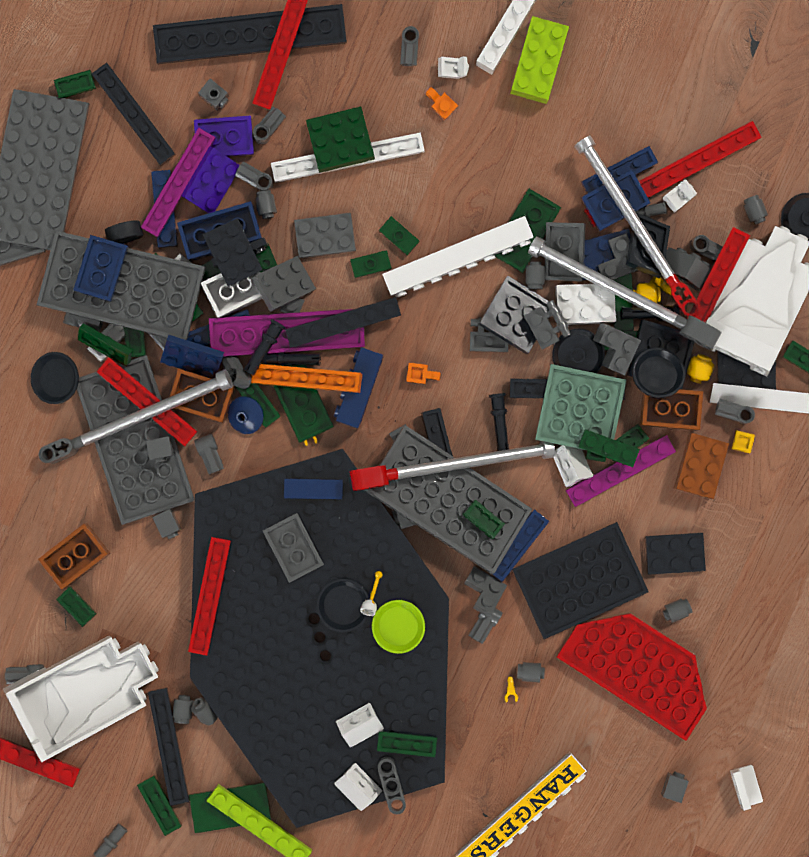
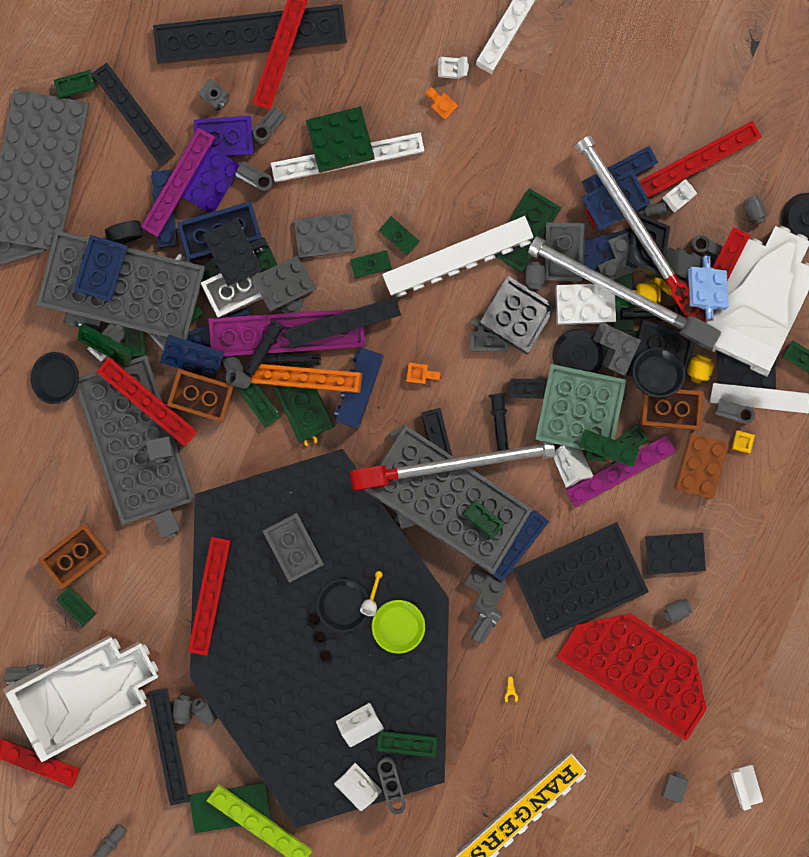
flat silver piece [39,369,233,464] -> none
dark green plate [137,775,182,836] -> none
dark grey piece [194,433,224,475] -> none
dark blue dish [228,396,264,434] -> none
dark grey brick [255,190,277,219] -> none
dark blue tile [284,479,343,499] -> none
dark grey piece [400,26,419,66] -> none
lime brick [510,16,569,104] -> none
dark grey brick [517,662,545,683] -> none
dark grey plate [524,300,571,350] -> none
none -> light blue plate [688,256,729,321]

